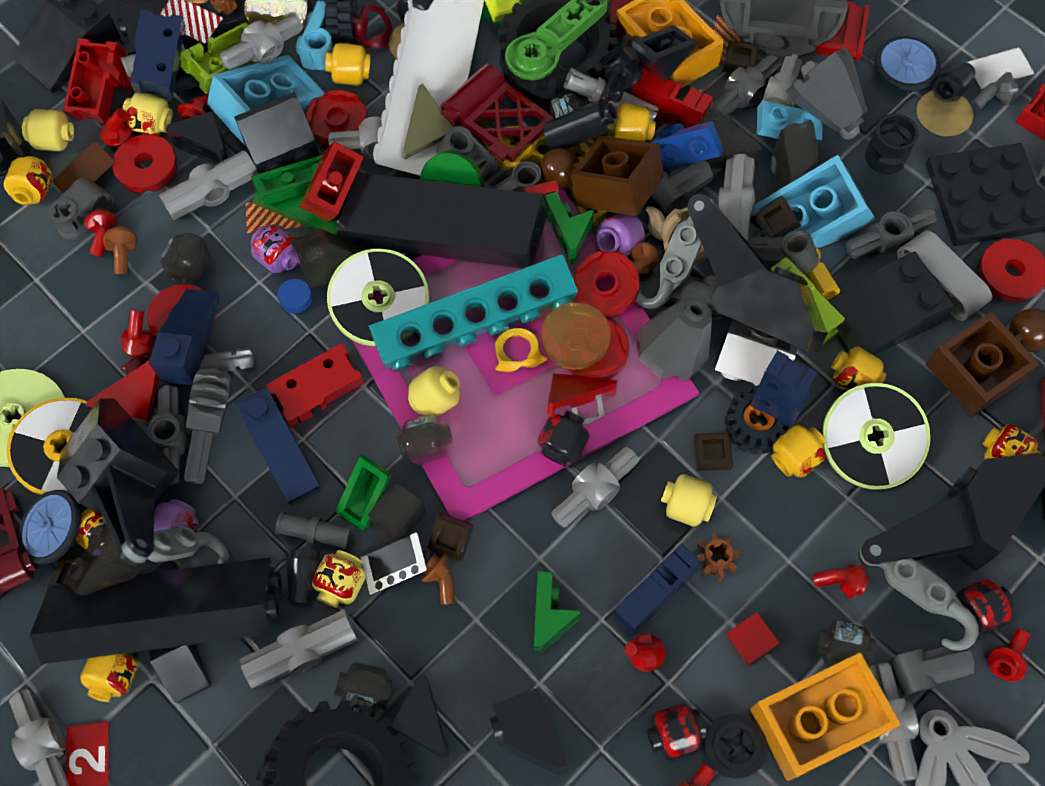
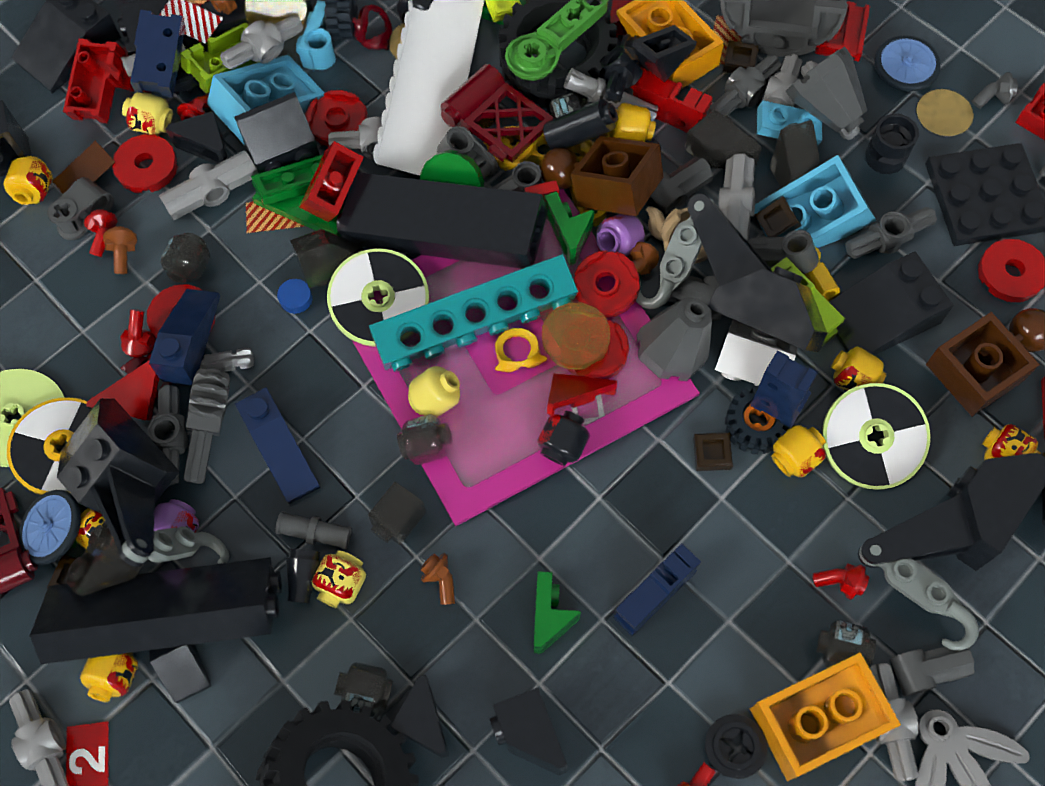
light yellow head [22,109,75,151] -> none
red plate [100,108,132,147] -> none
light grey piece [240,610,358,690] -> none
medium lavender head [251,224,300,273] -> none
red piece [266,343,364,428] -> none
yellow head [325,43,371,86] -> none
green slope [335,454,392,532] -> none
black sticker [361,532,427,595] -> none
olive tile [402,84,453,160] -> none
dark brown tile [427,512,474,561] -> none
light grey axle [551,447,640,527] -> none
red plate [625,634,666,672] -> none
head [646,703,707,761] -> none
blue plate [651,121,724,170] -> none
light yellow head [661,474,717,527] -> none
dark orange gear [696,533,741,582] -> none
red tile [725,613,780,667] -> none
light grey beam [897,230,992,321] -> none
black cone [933,63,976,102] -> none
head [956,580,1014,635] -> none
white sticker [966,48,1035,89] -> none
red plate [987,628,1032,681] -> none

